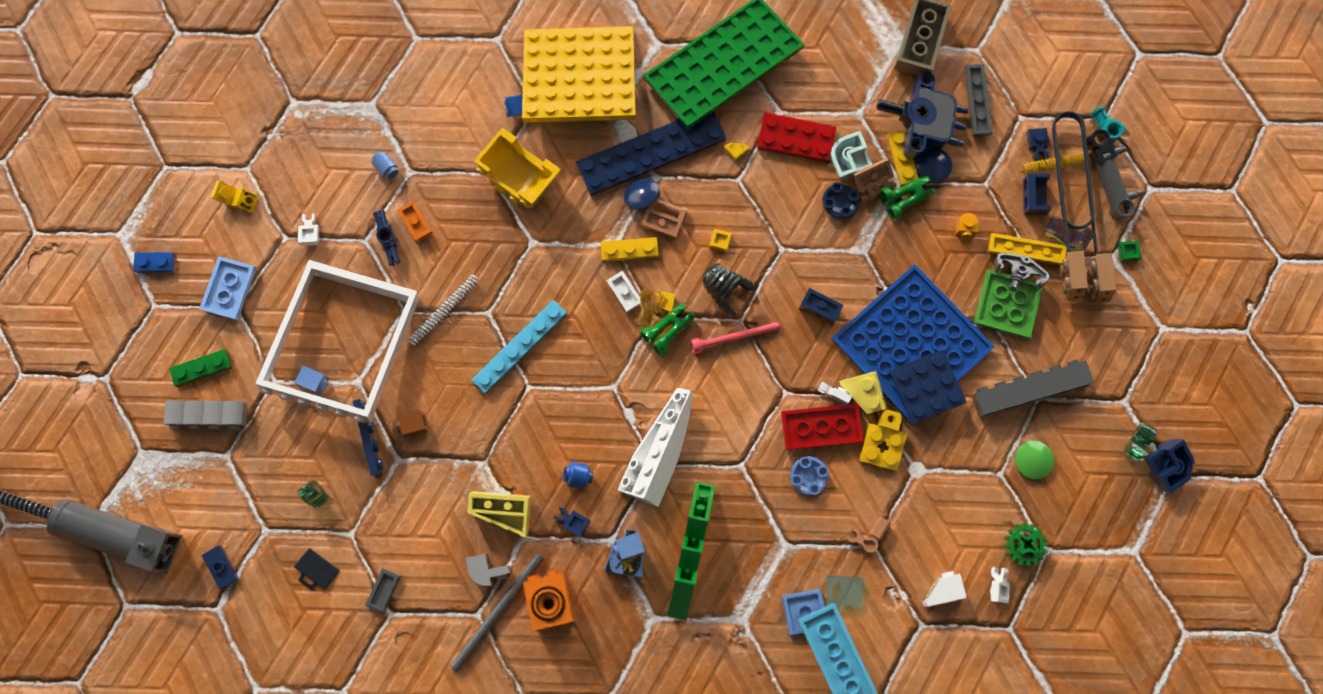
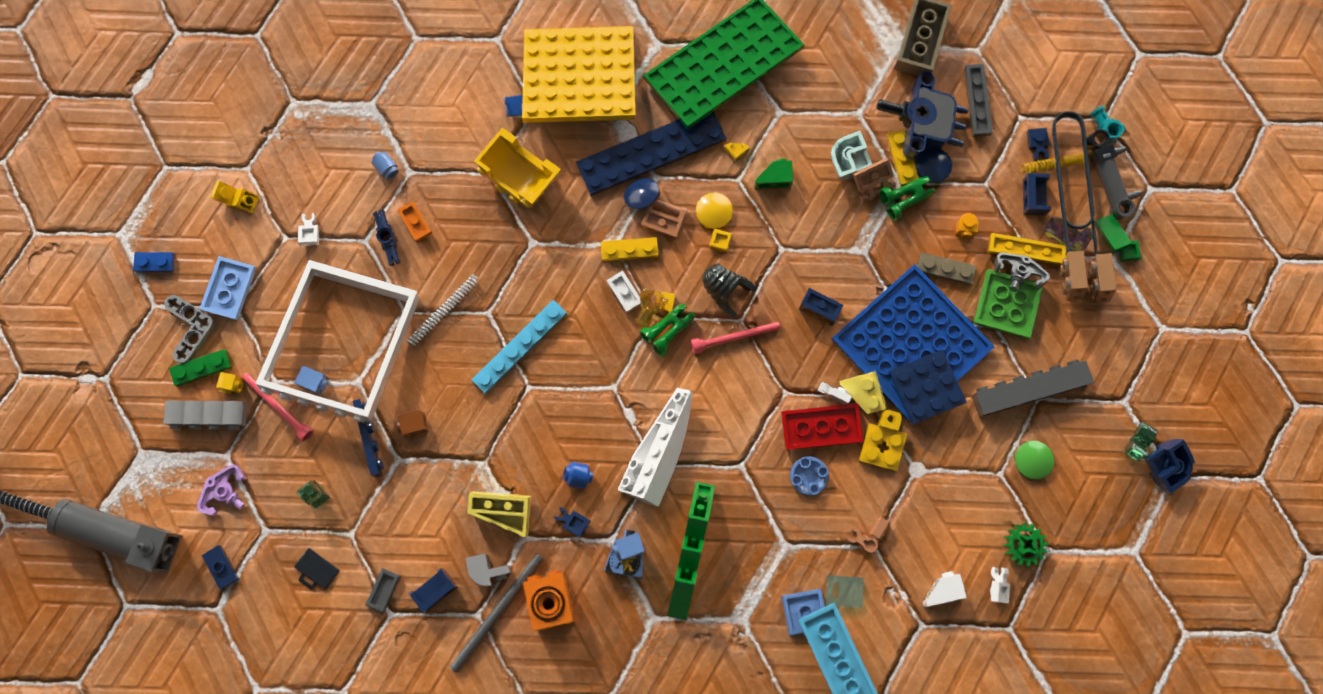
red plate [757,112,837,163] -> none
dark blue dish [822,182,859,219] -> none
none -> light grey beam [164,295,215,364]
none -> lavender piece [197,465,247,516]
none -> yellow plate [216,372,243,395]
none -> coral piece [242,373,314,442]
none -> dark blue panel [409,568,458,613]
none -> yellow dish [696,193,733,229]
none -> green slope [754,158,793,189]
none -> dark tan plate [917,252,976,285]
none -> green tile [1095,214,1132,253]

